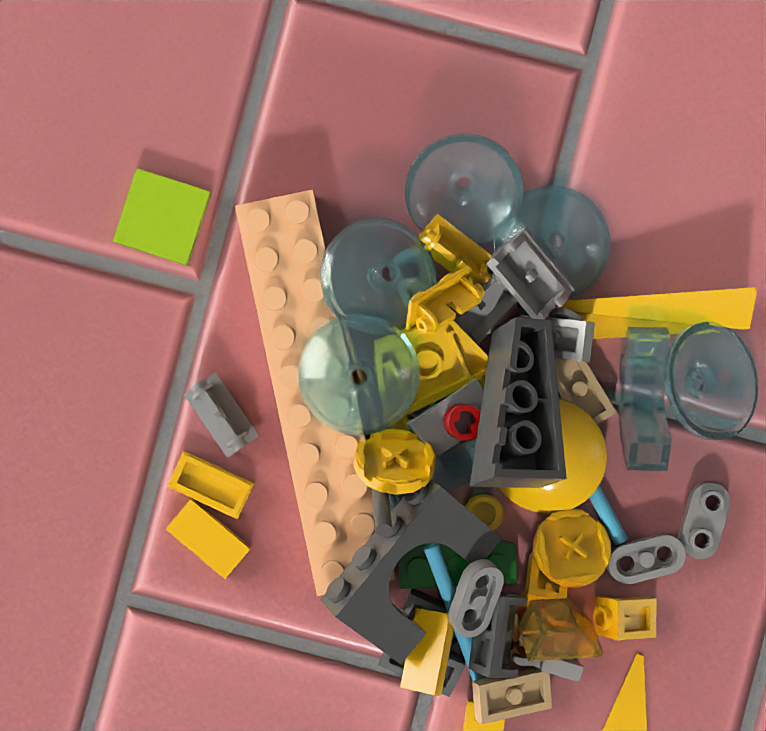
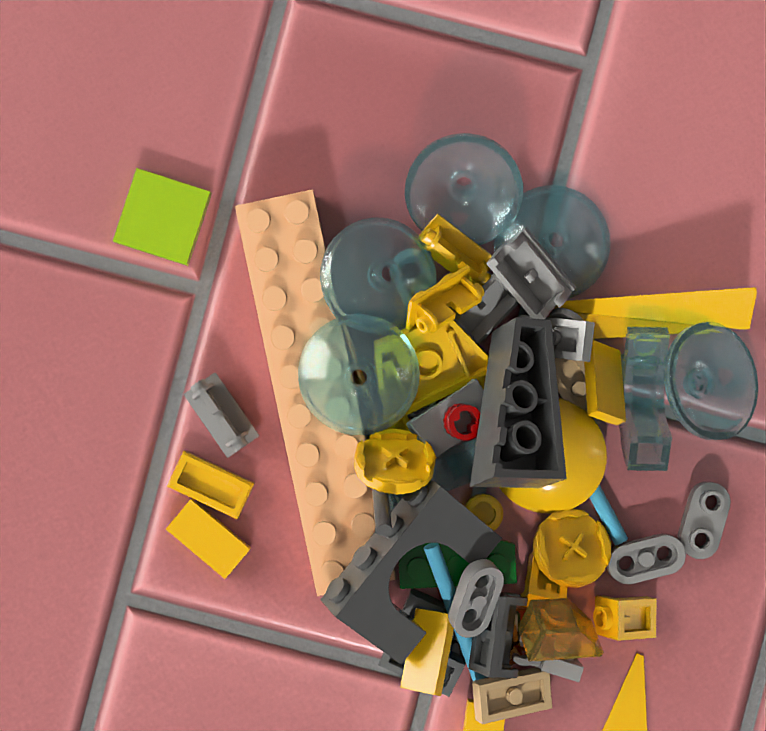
none -> yellow tile [584,340,626,426]

